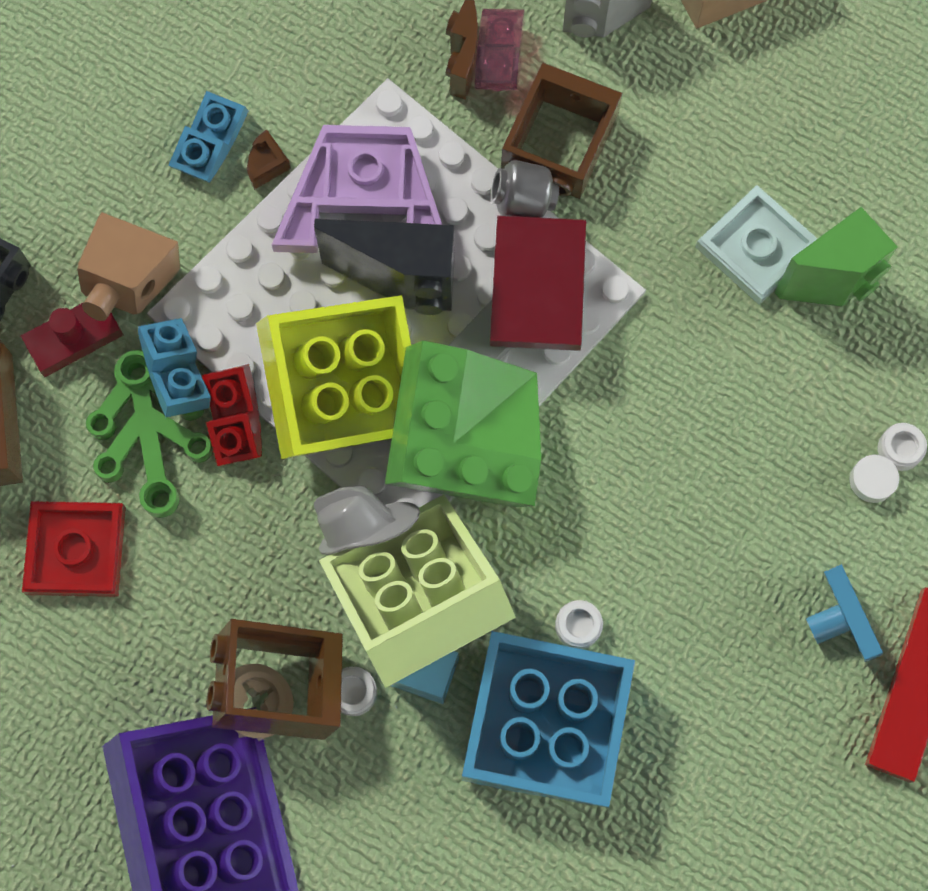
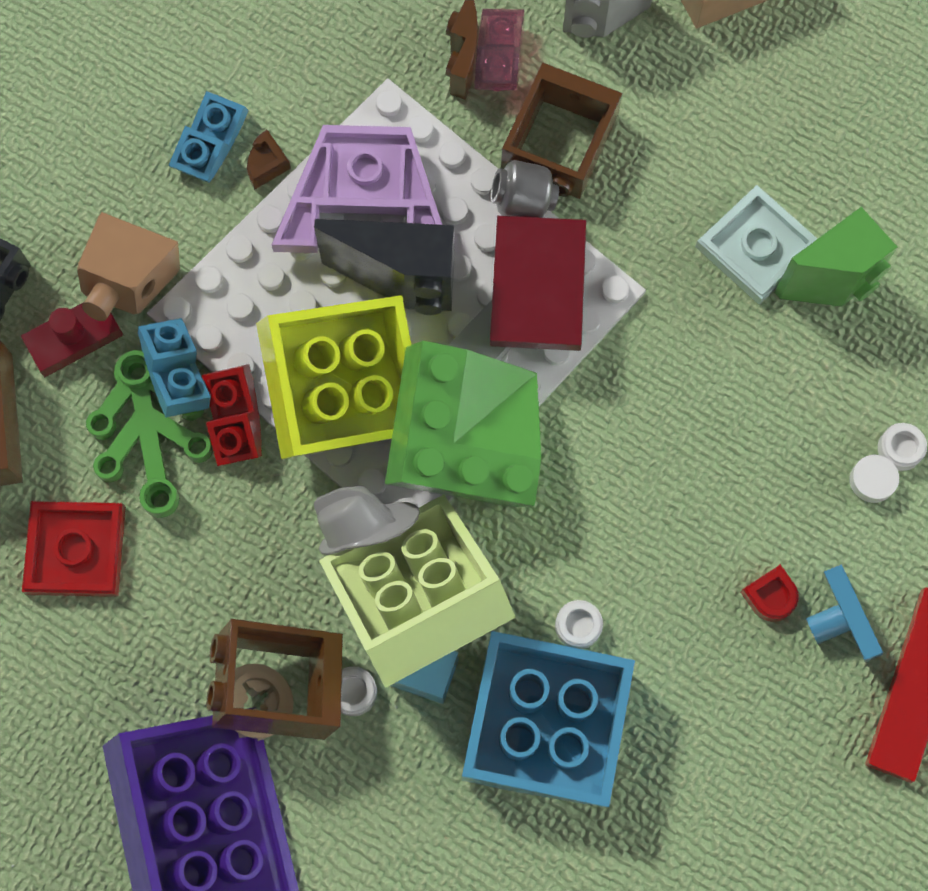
none -> red tile [740,564,799,622]

